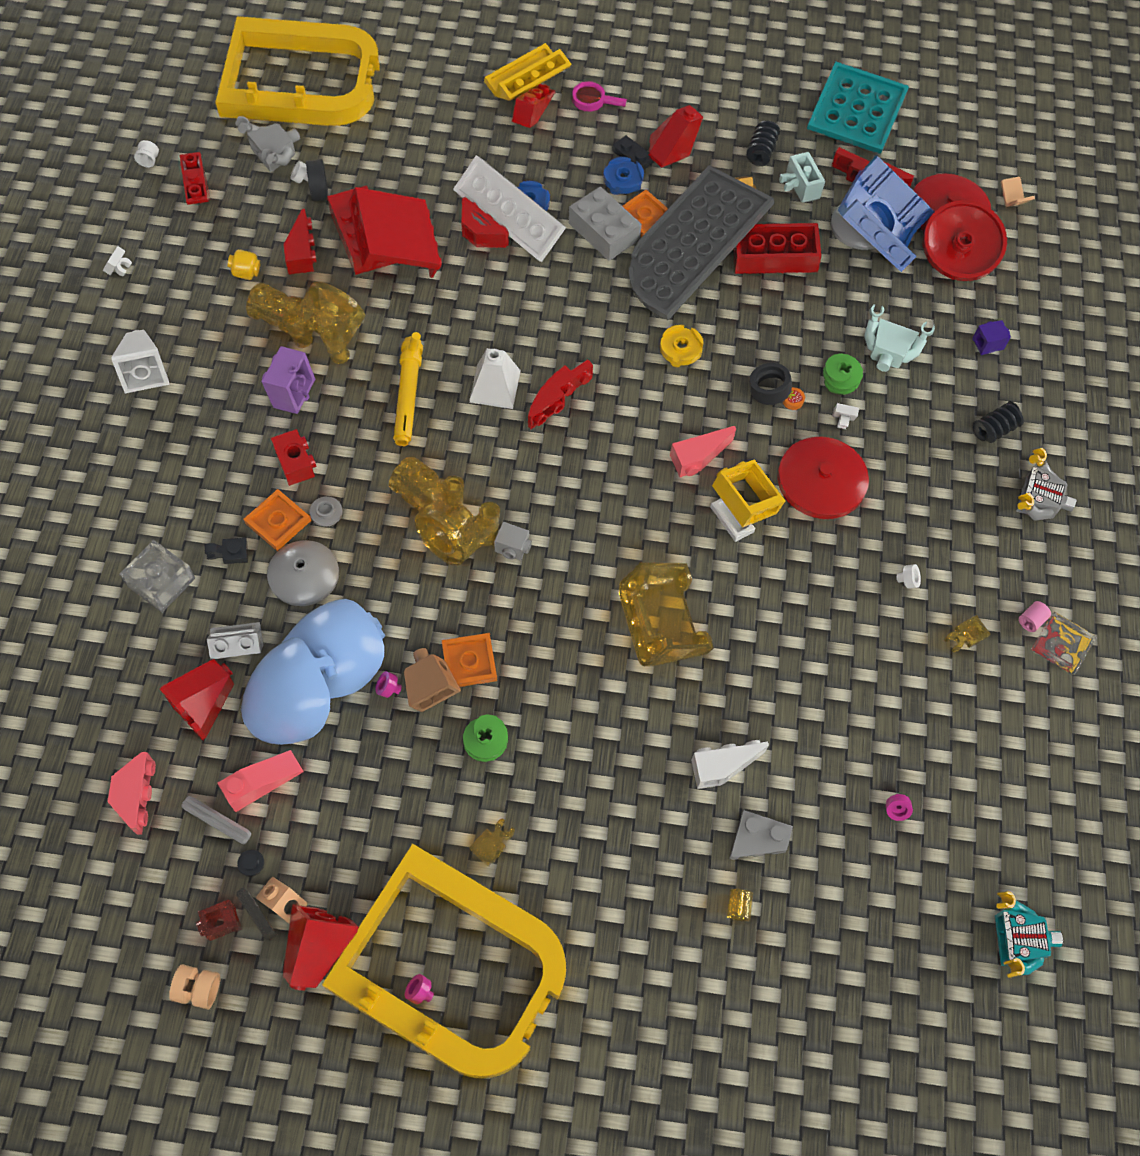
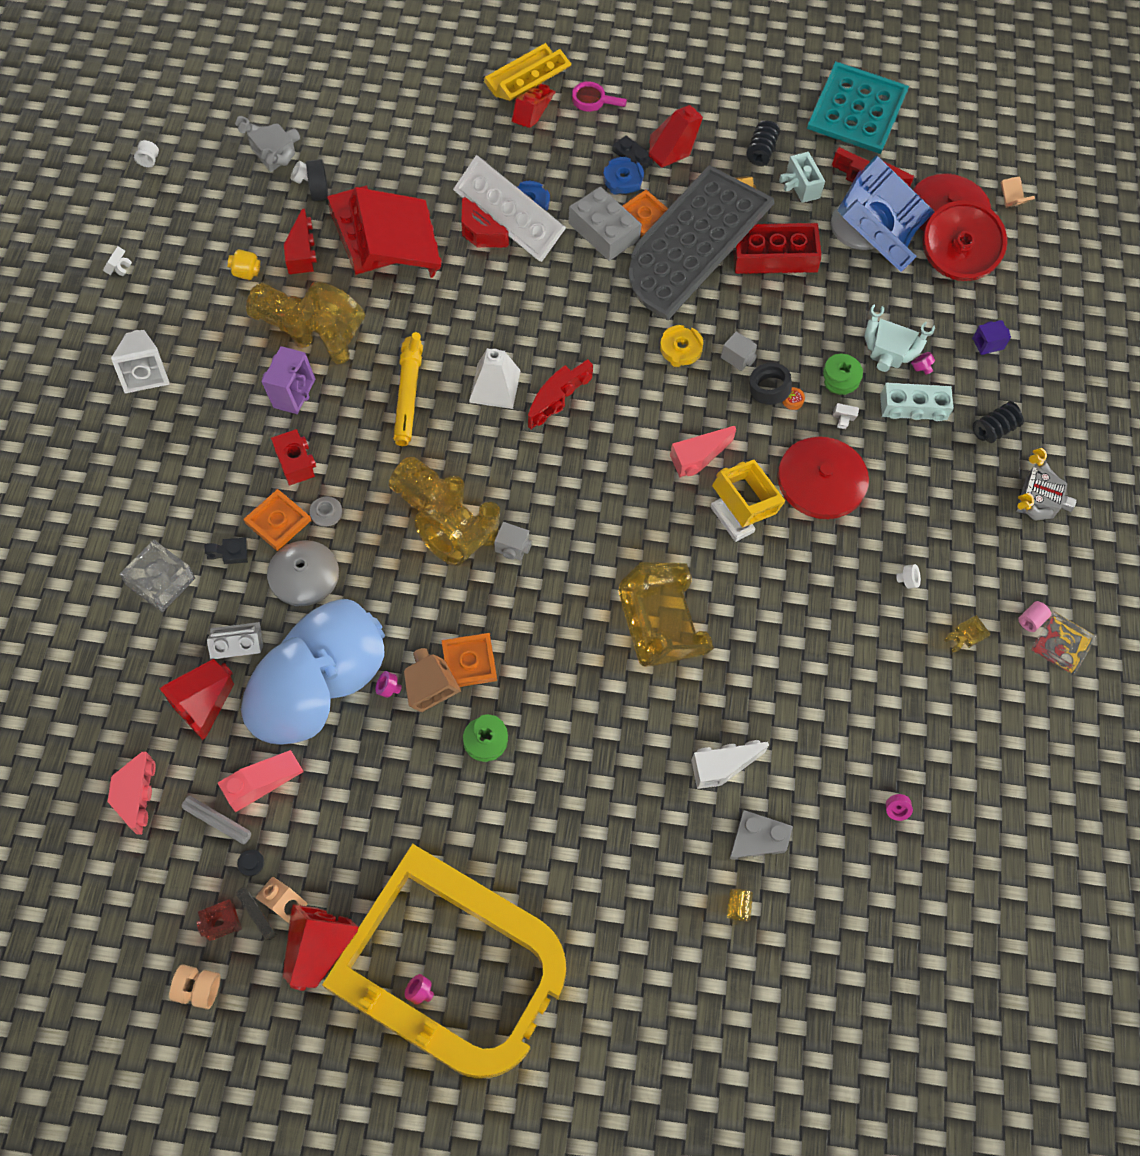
red slope [179,152,210,205] -> none
yellow door [216,16,380,126] -> none
clear yellow plate [469,818,515,867] -> none
torso [995,891,1063,978] -> none
none -> light grey brick [721,331,757,371]
none -> light aqua brick [880,383,954,421]
none -> dark pink tile [911,352,935,375]

